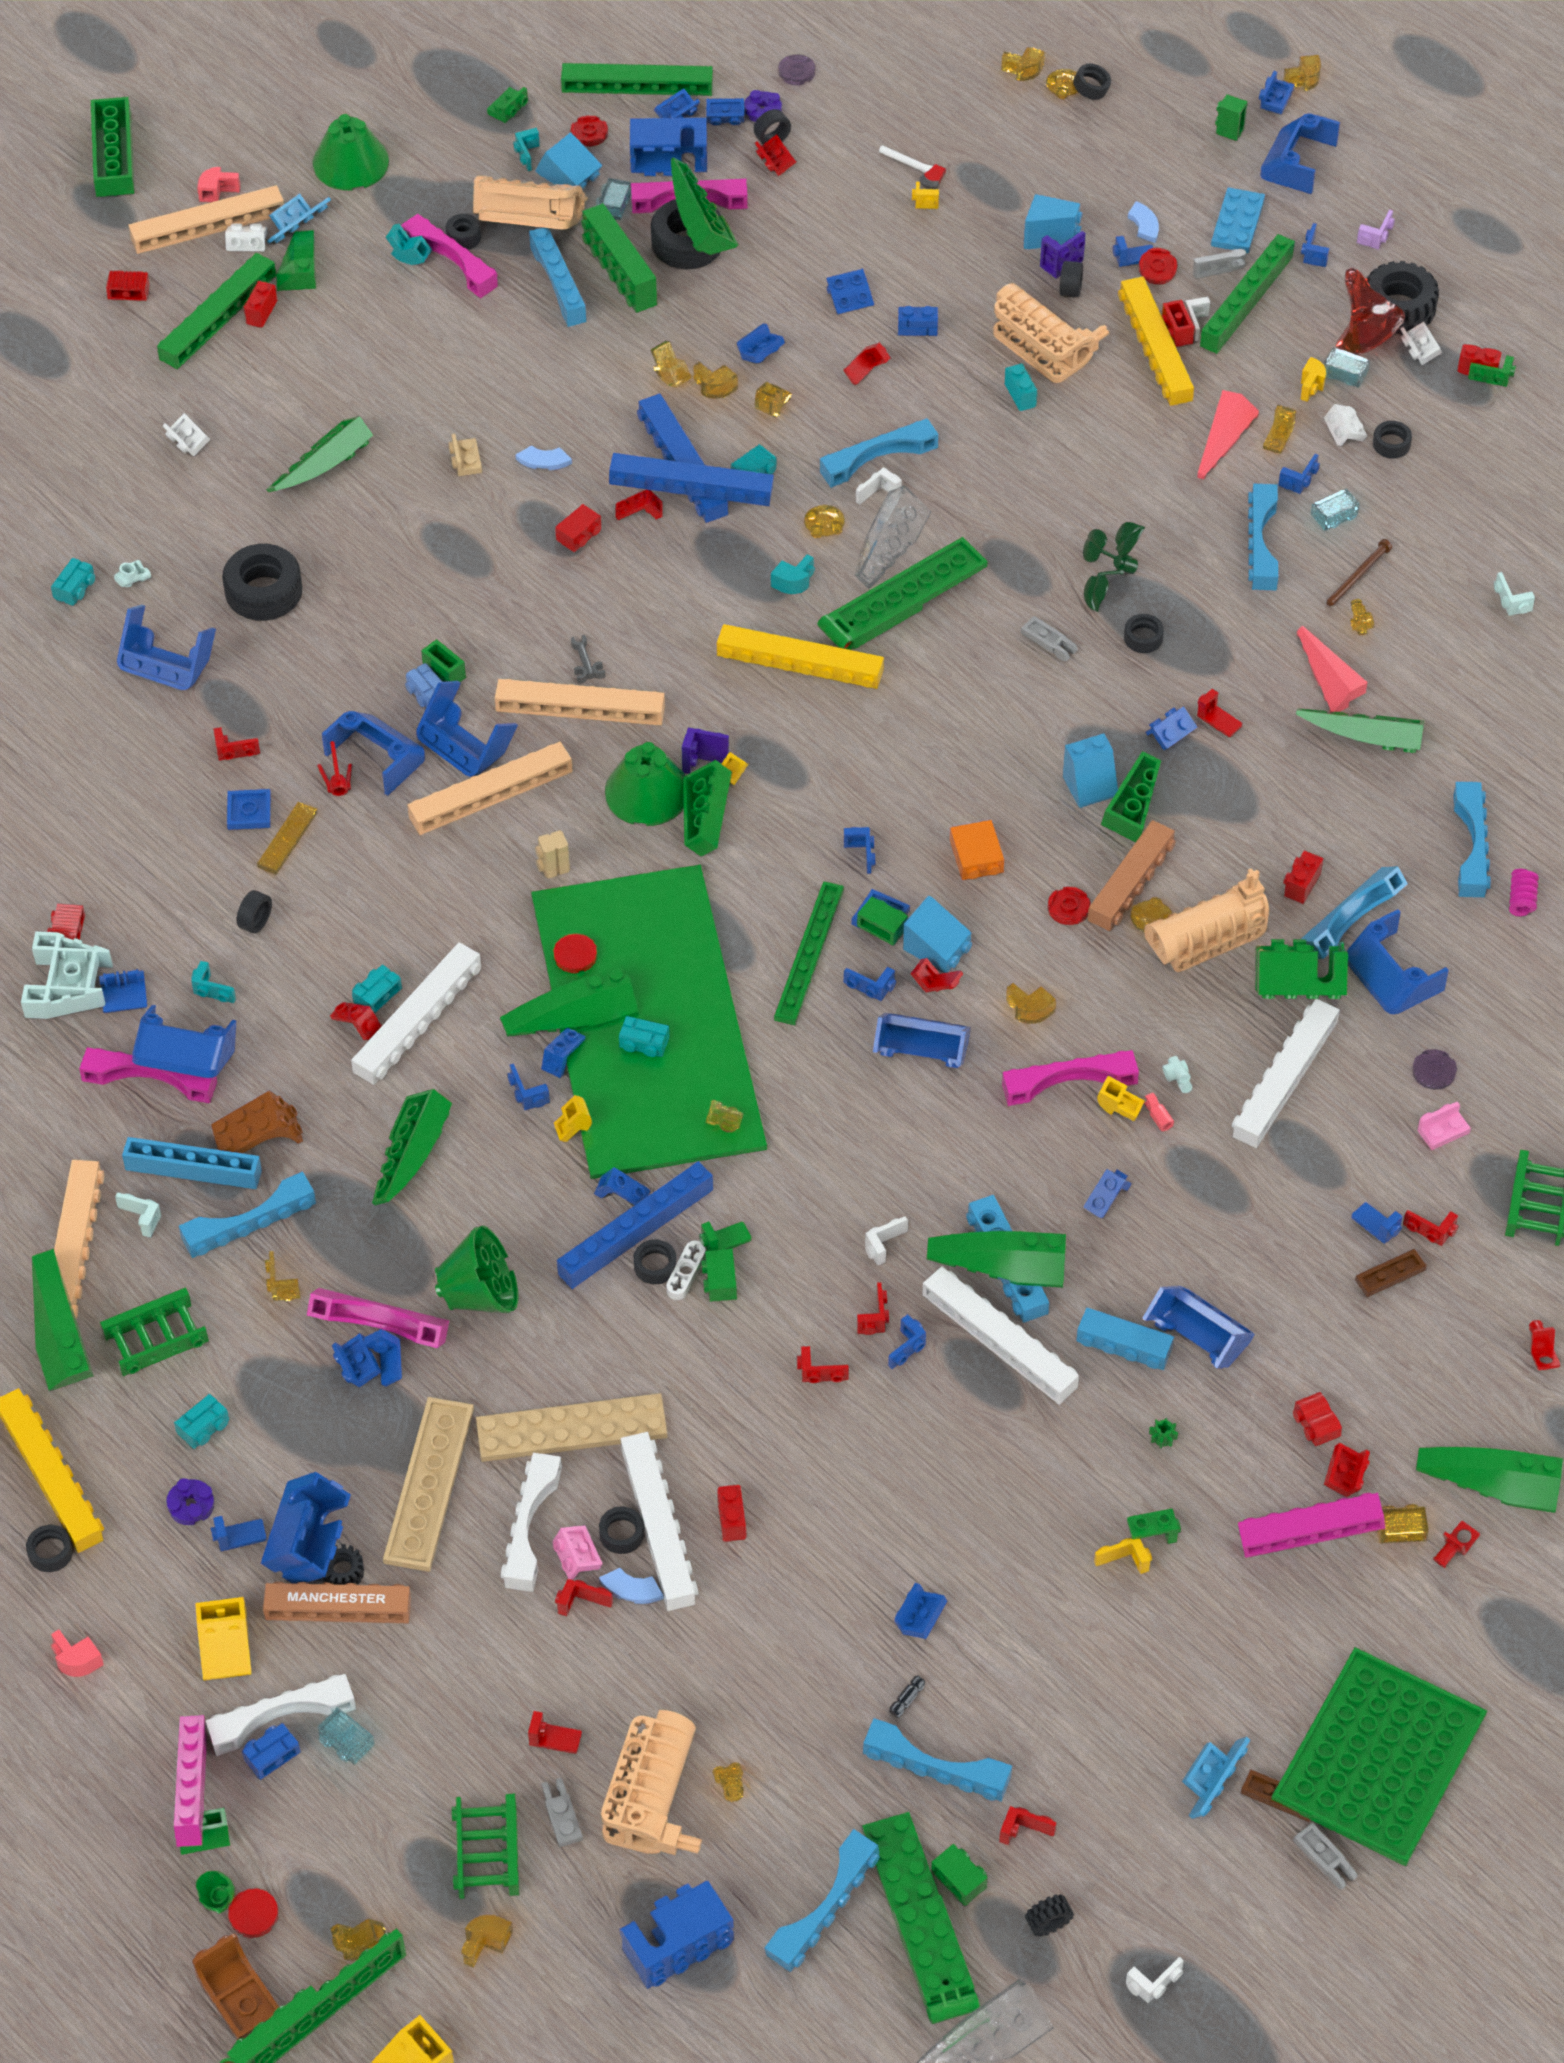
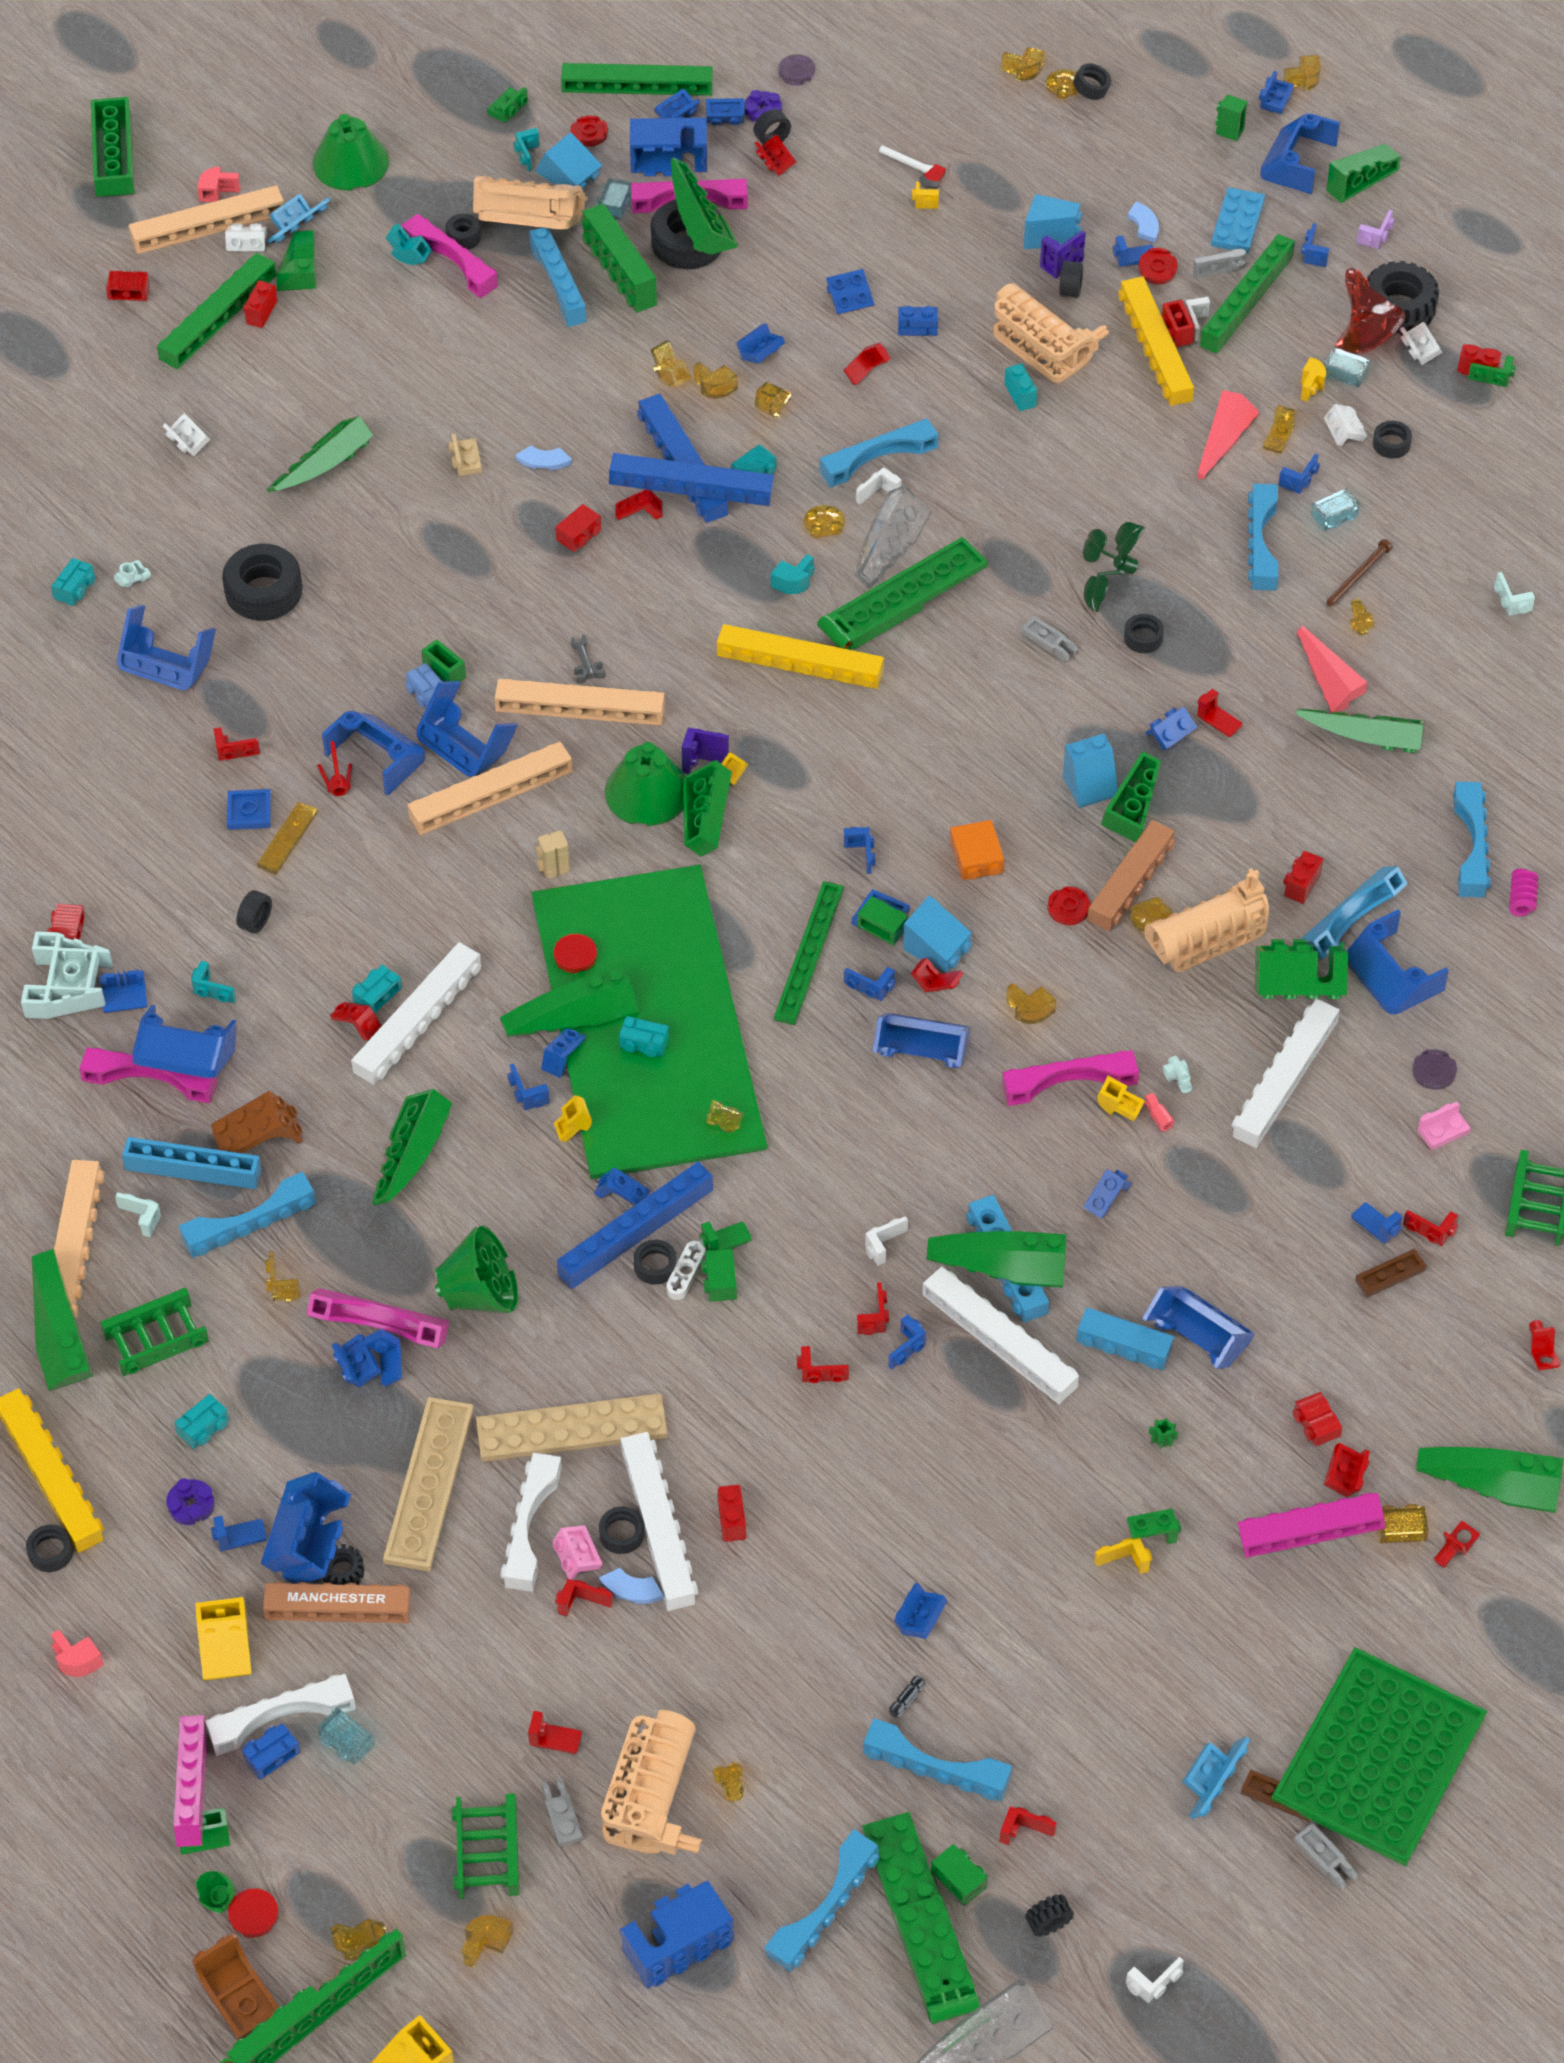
none -> green wedge [1326,143,1401,203]

